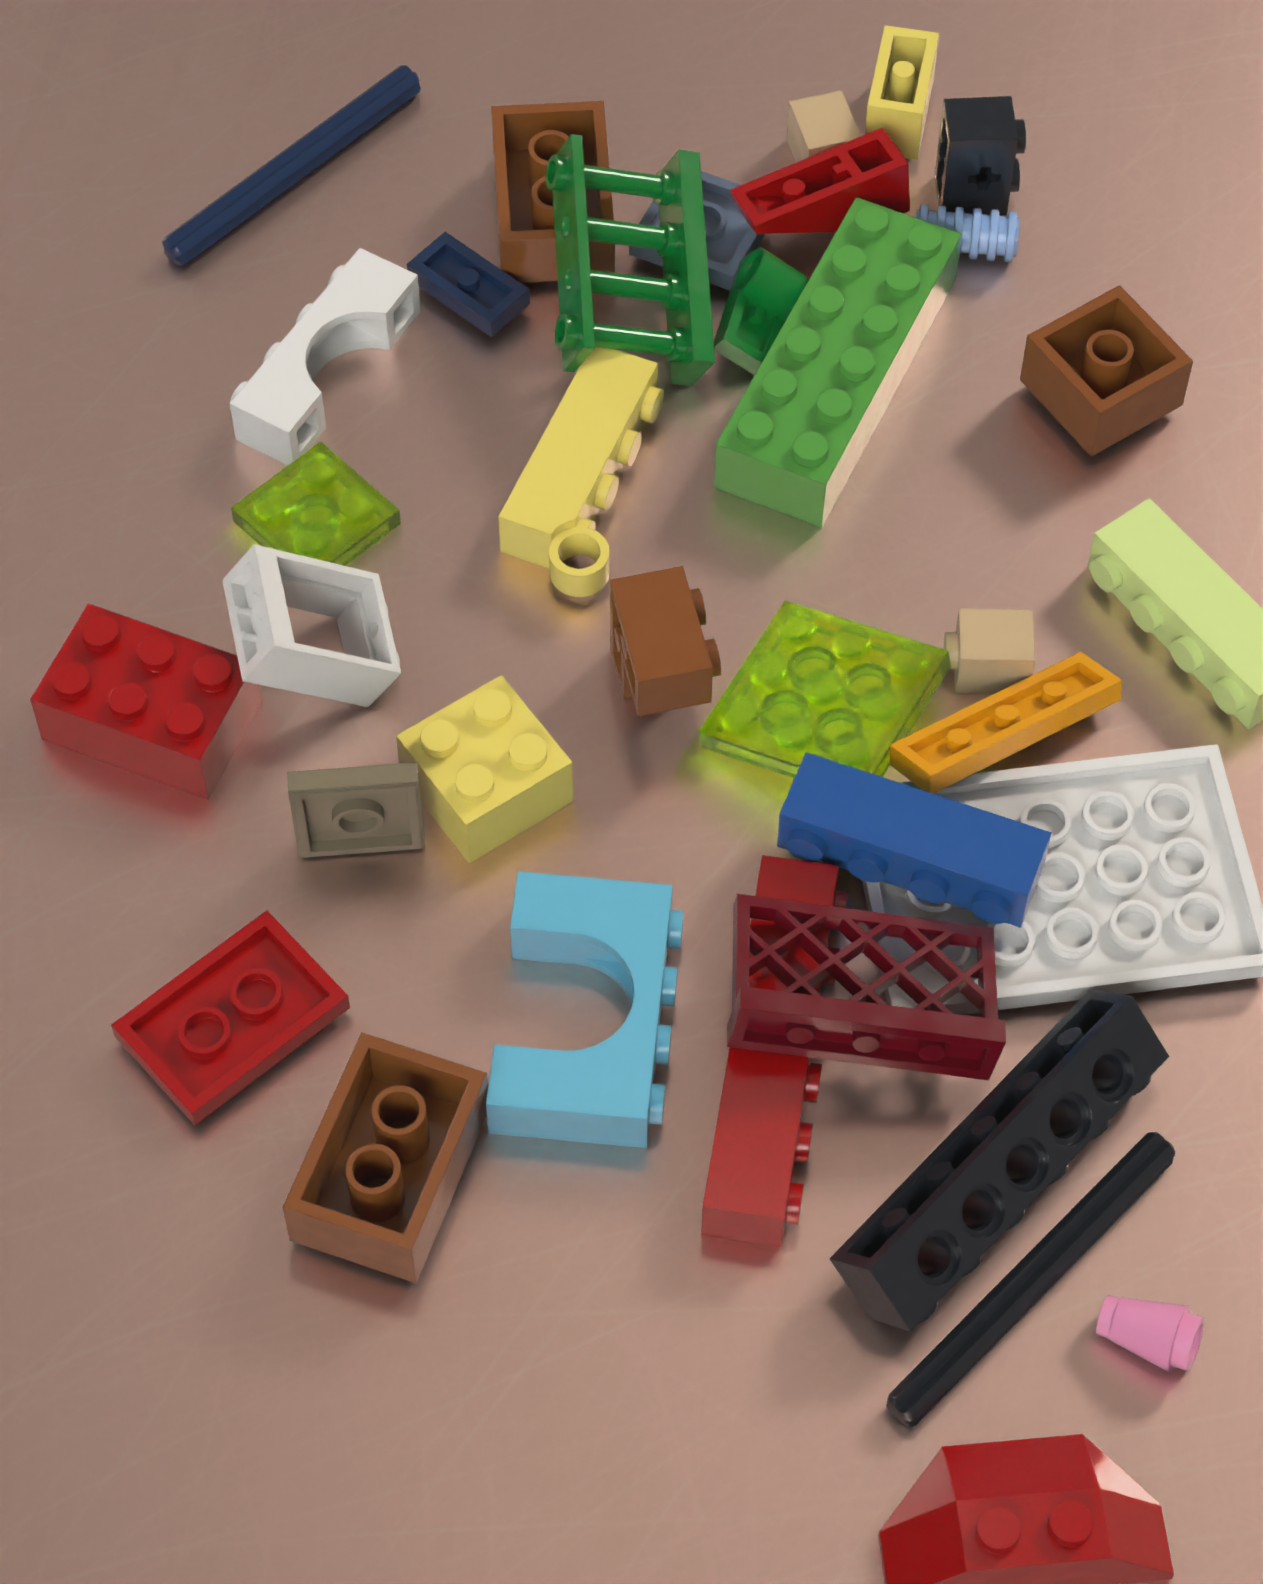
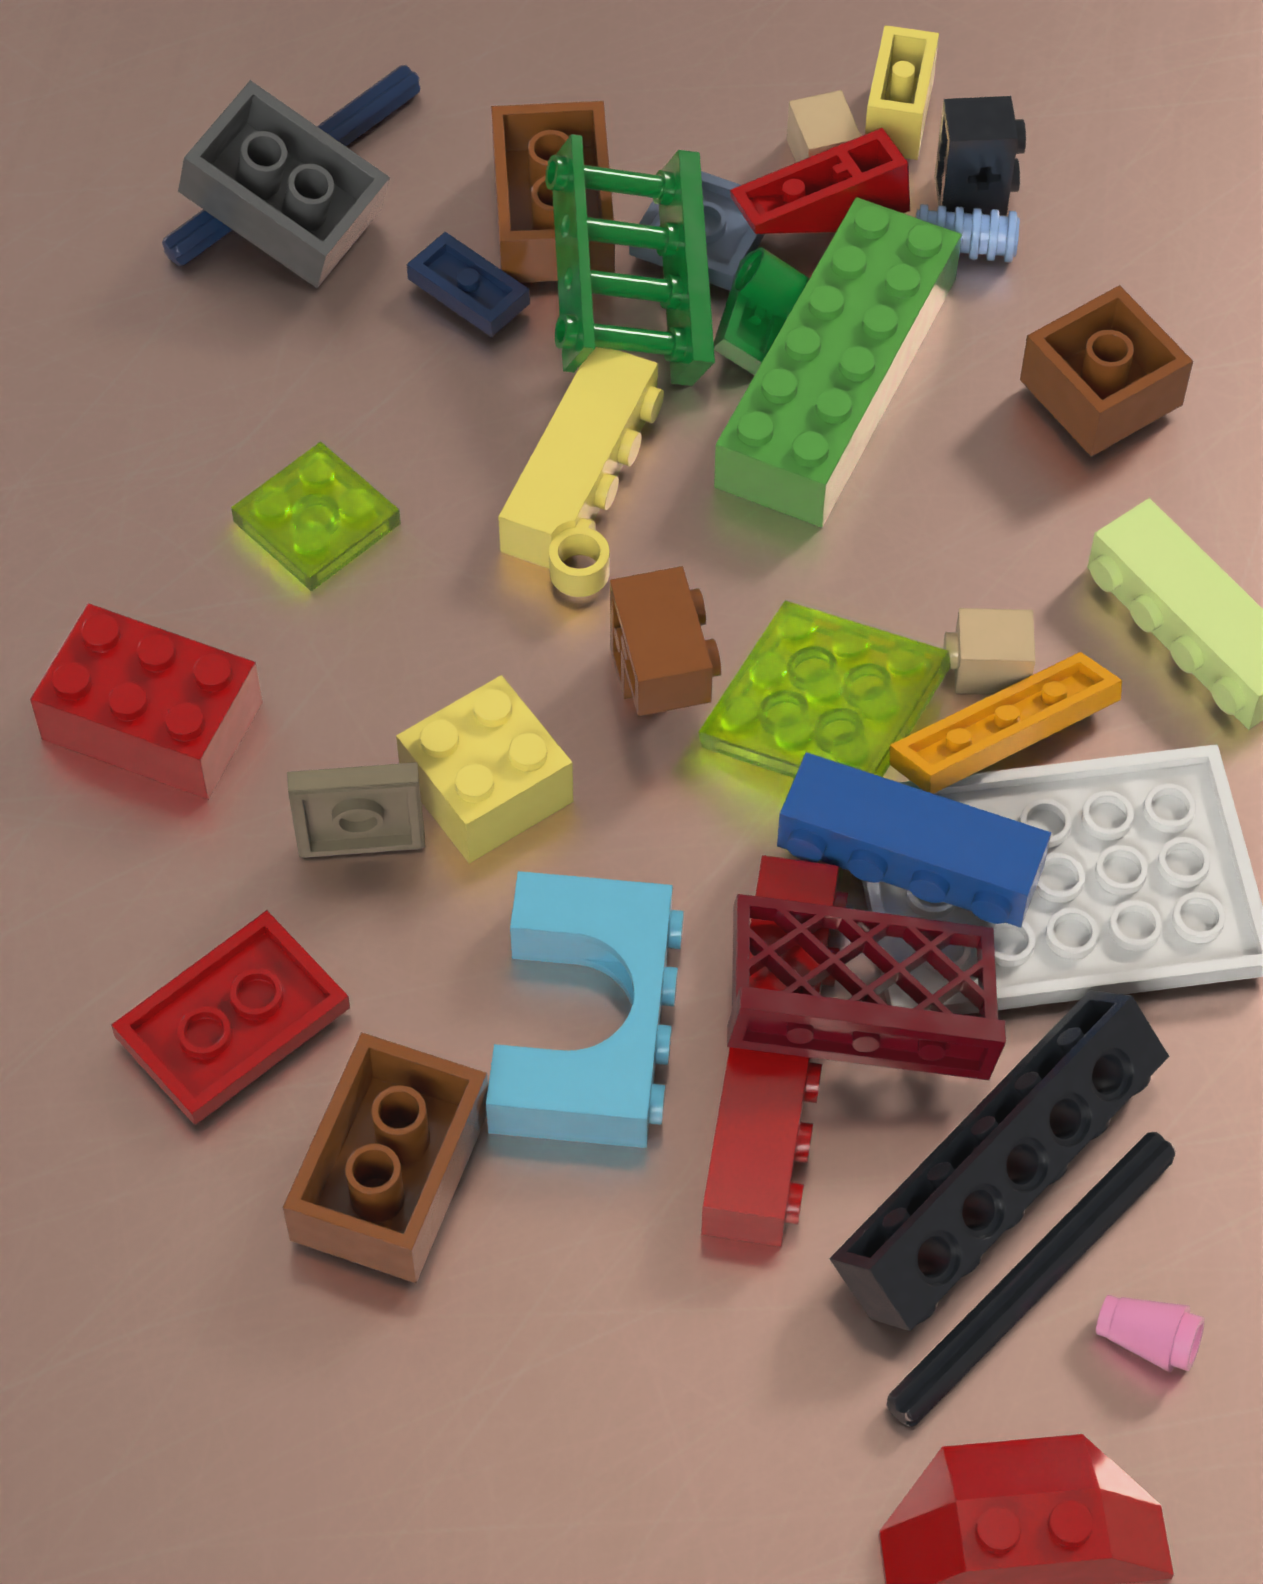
white window [222,544,401,707] -> none
white arch [230,248,421,468] -> none
none -> dark grey brick [178,80,390,288]

